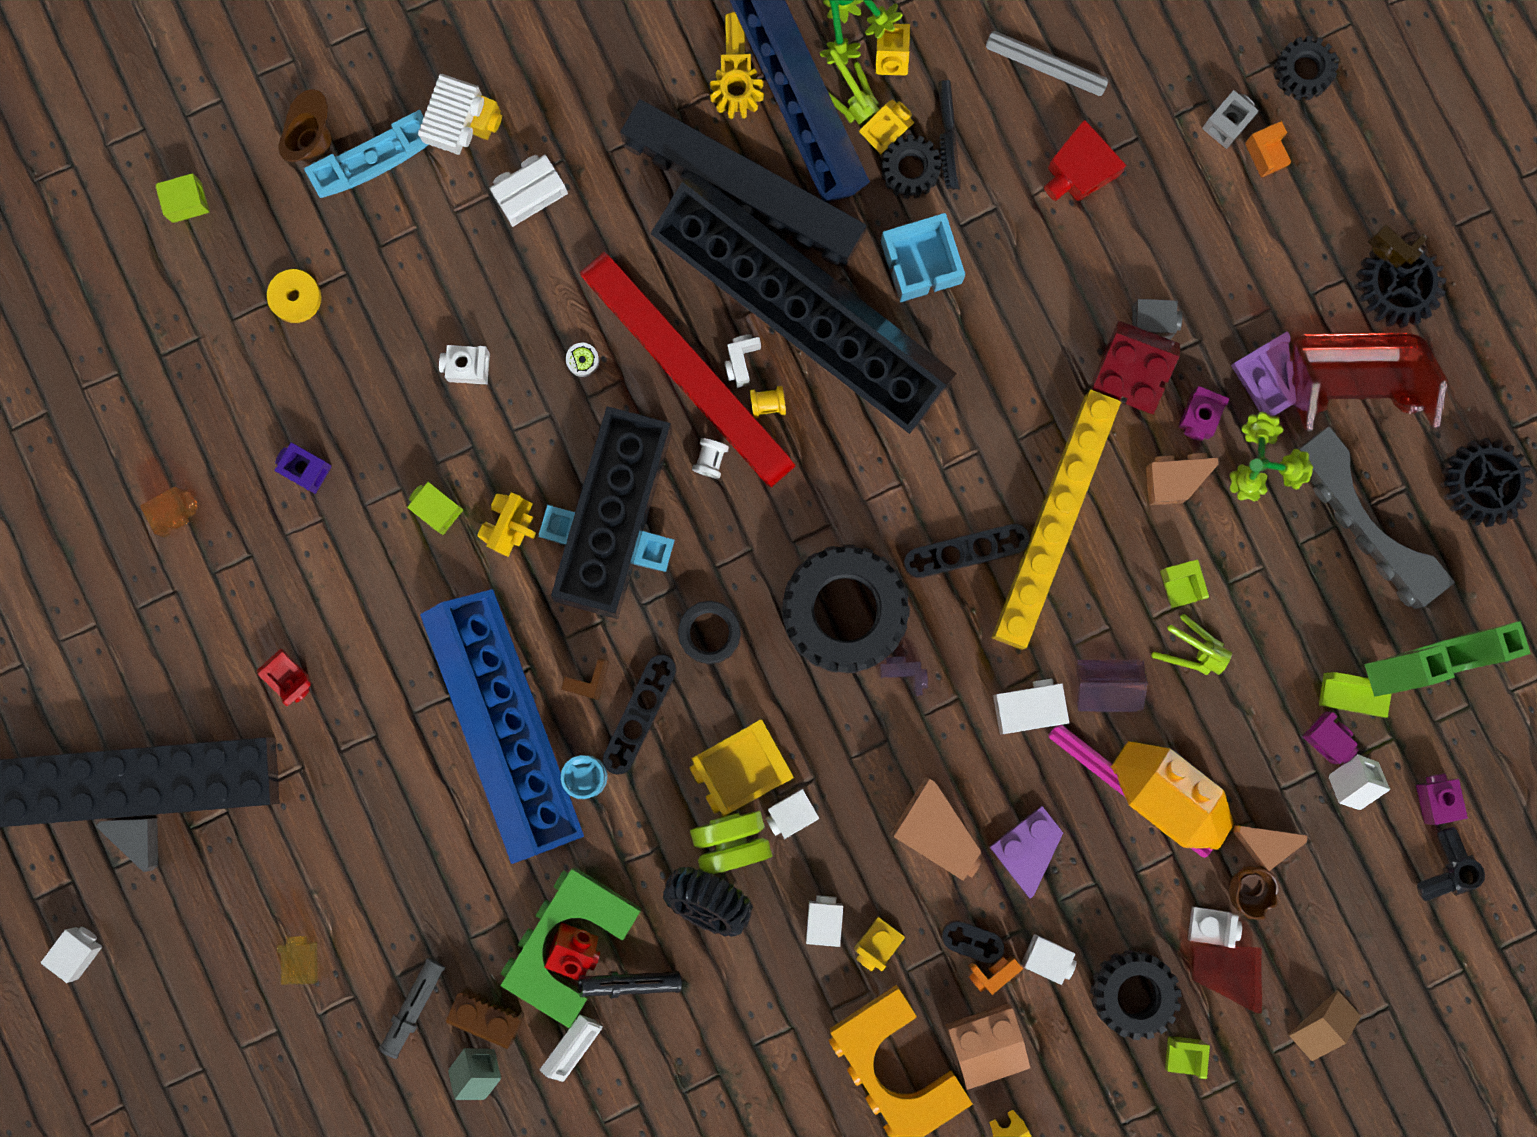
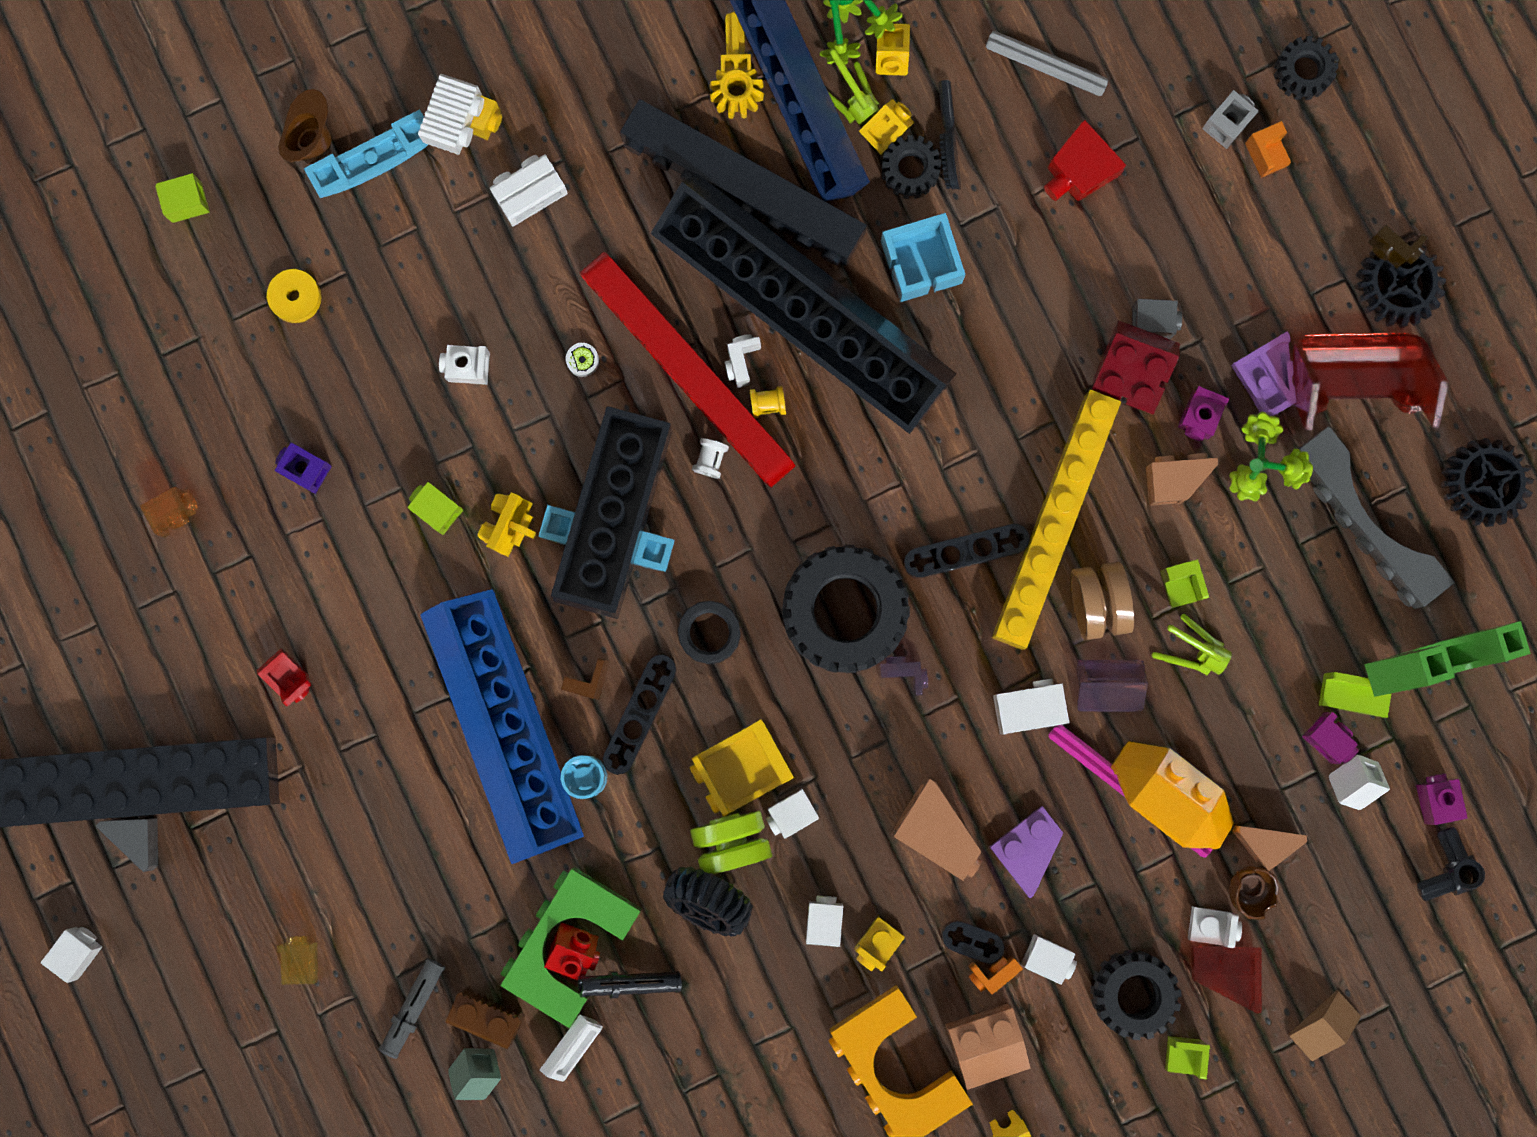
none -> medium nougat wheel [1071,561,1134,641]

